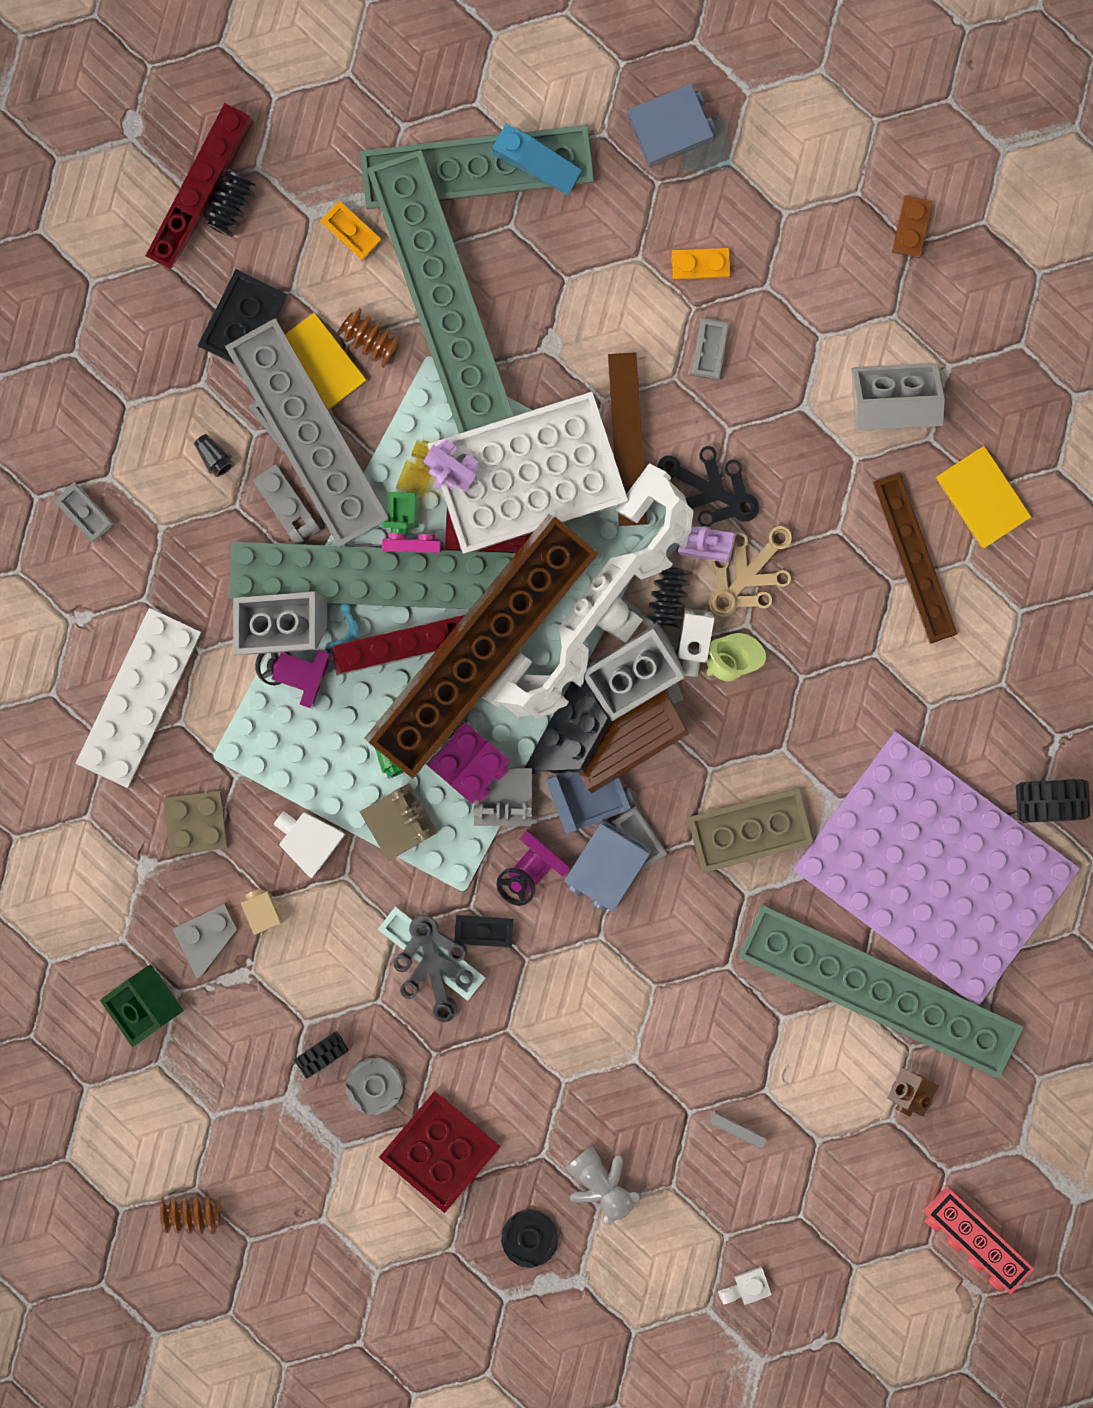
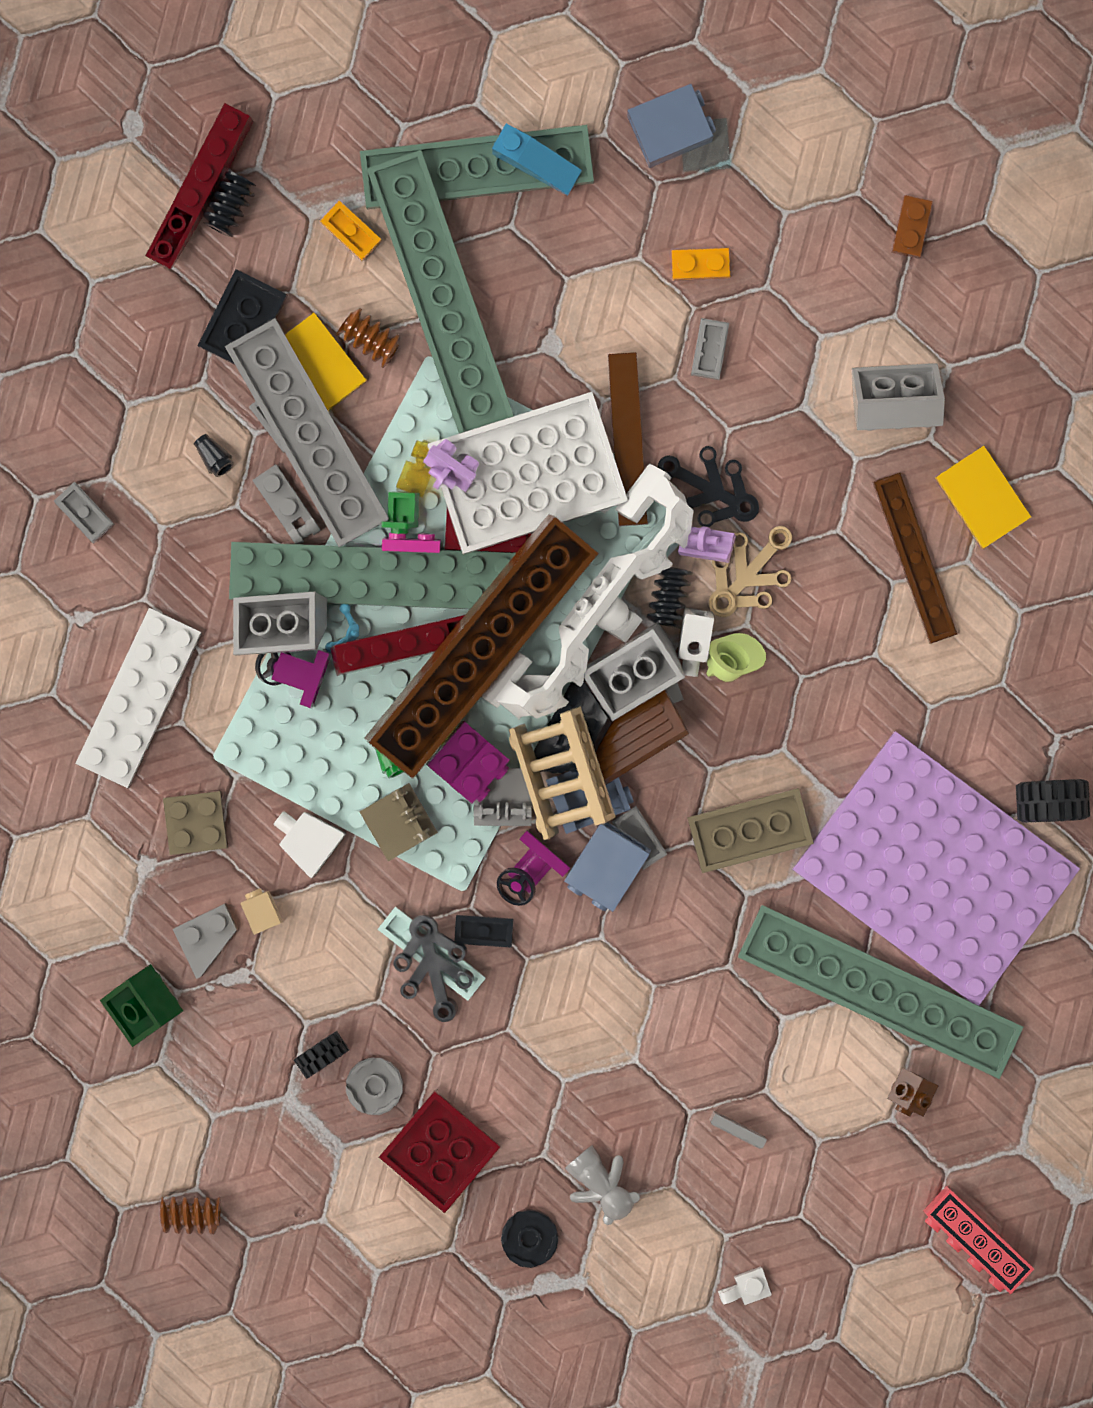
none -> tan fence [509,707,616,840]

